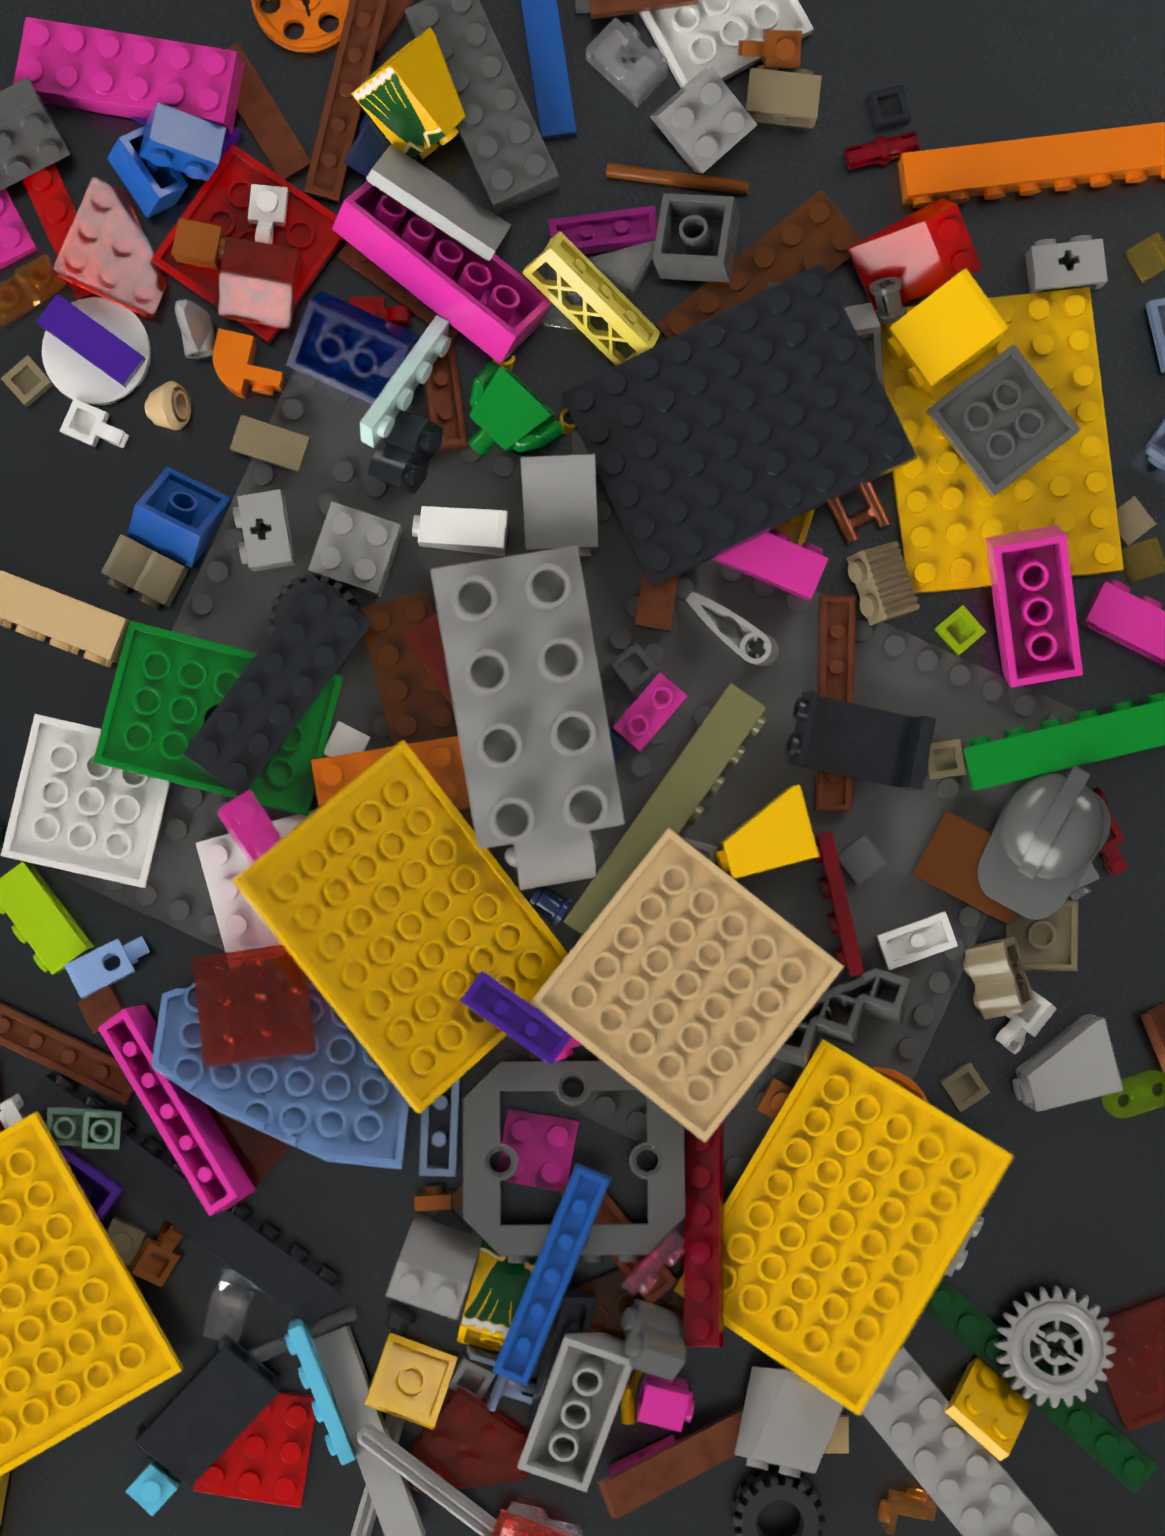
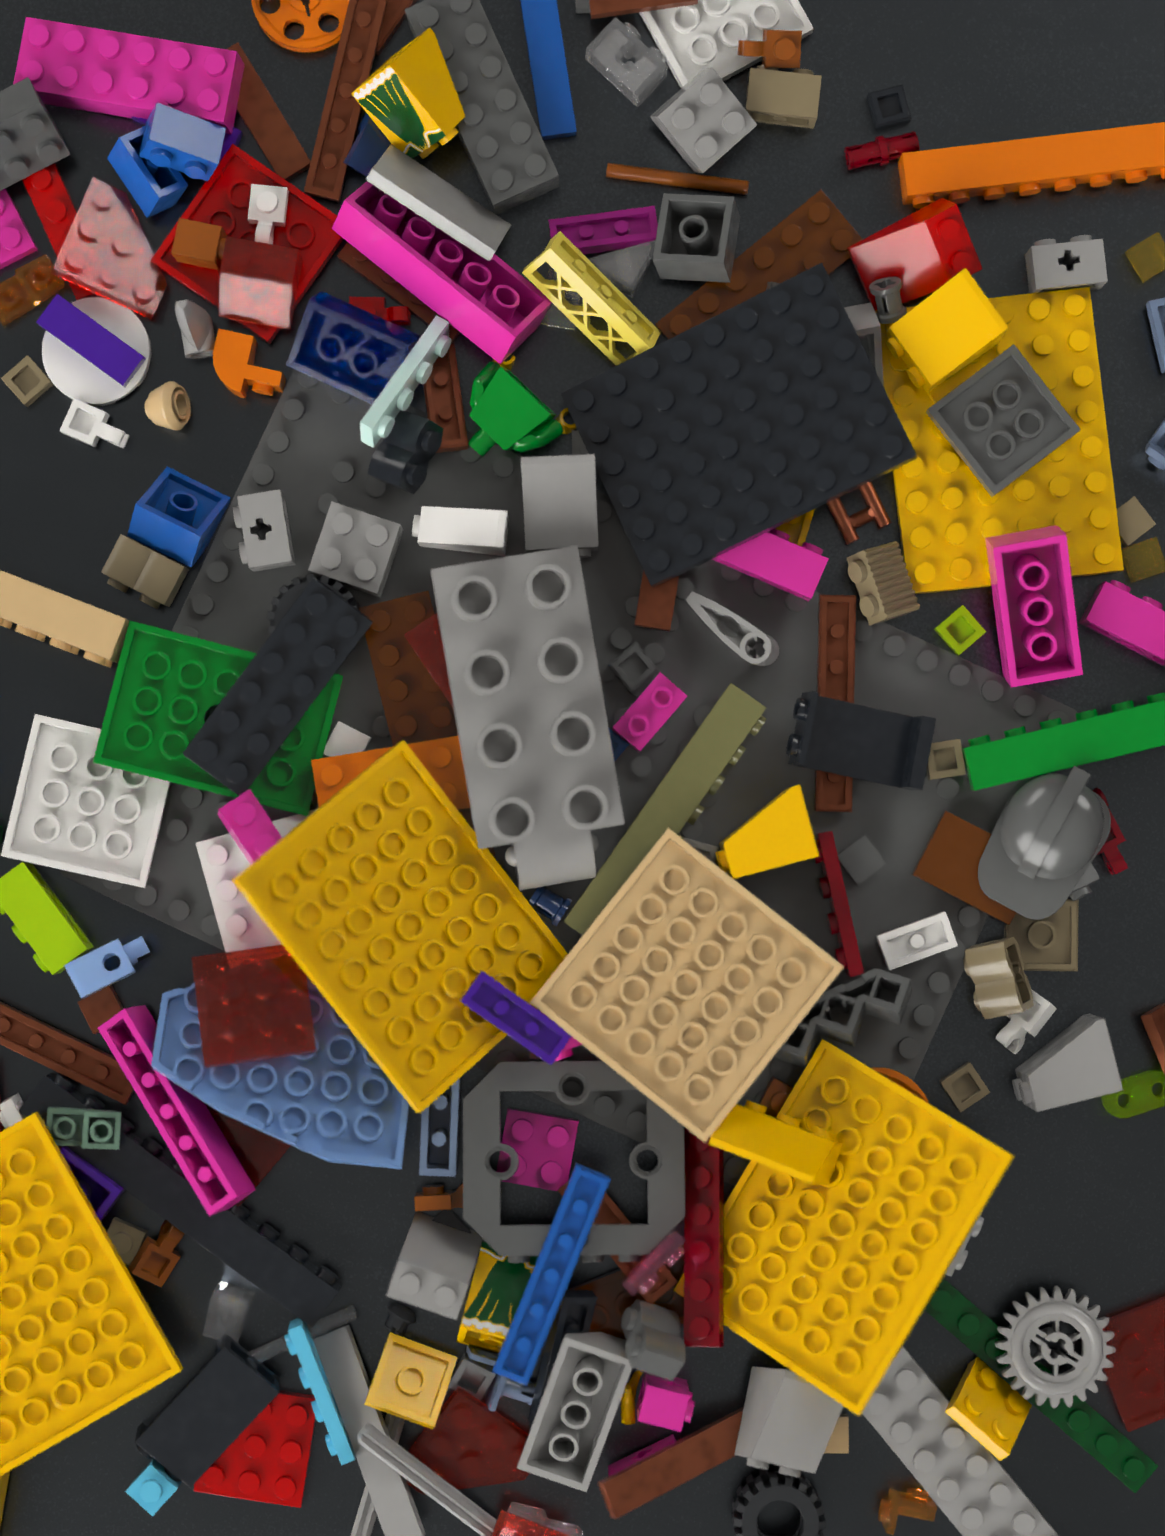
dark tan tile [230,415,311,473] -> none
none -> yellow slope [709,1100,843,1186]

